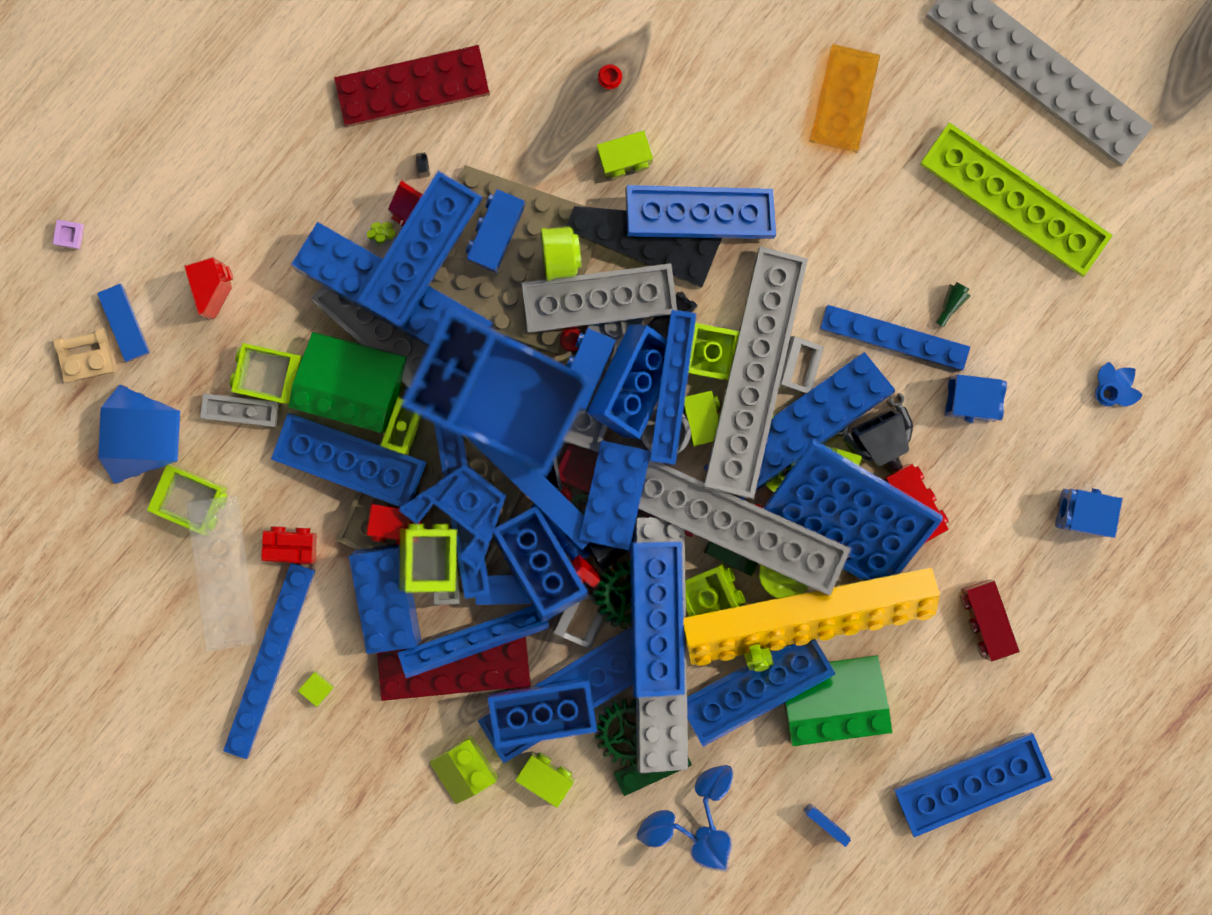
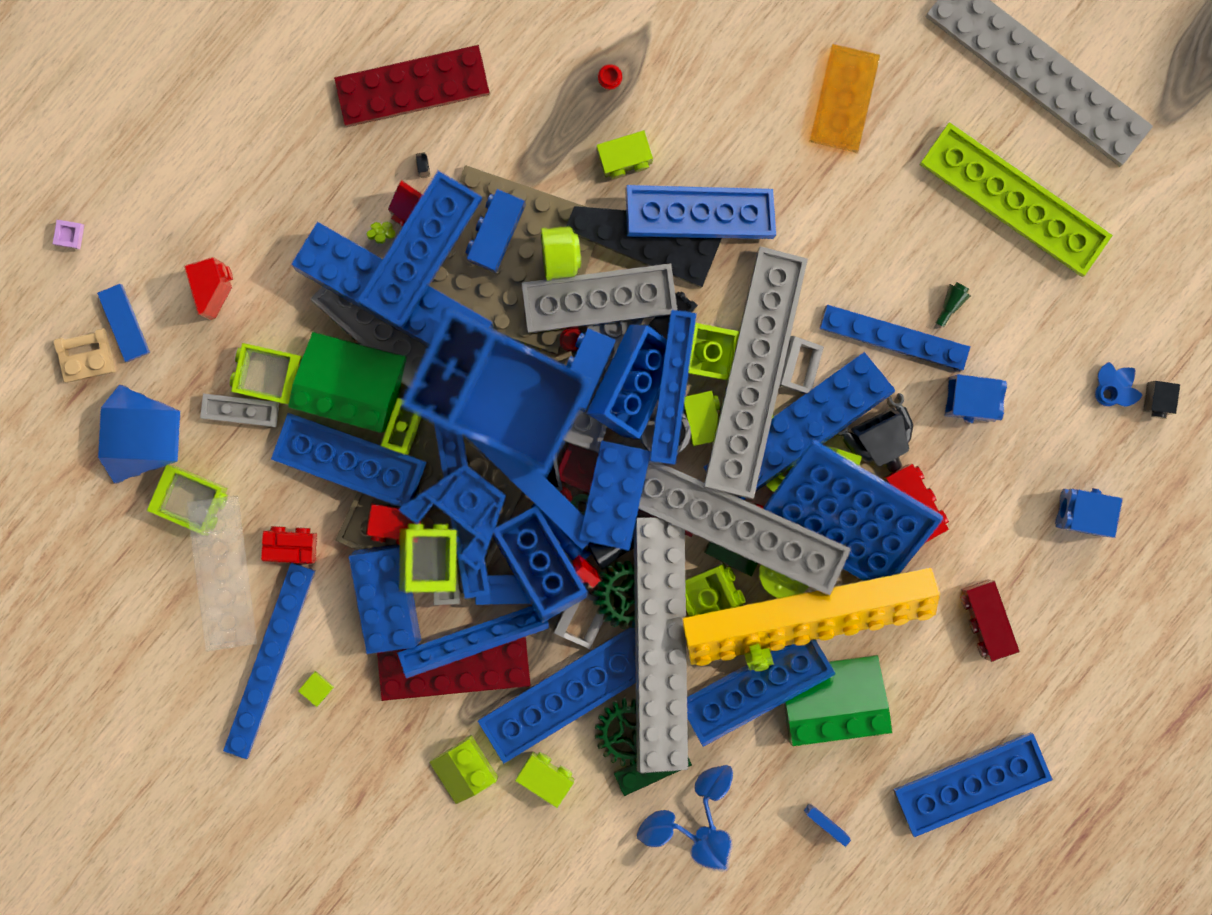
blue brick [488,678,597,748] -> none
blue plate [630,541,685,698] -> none
none -> black brick [1143,381,1180,419]

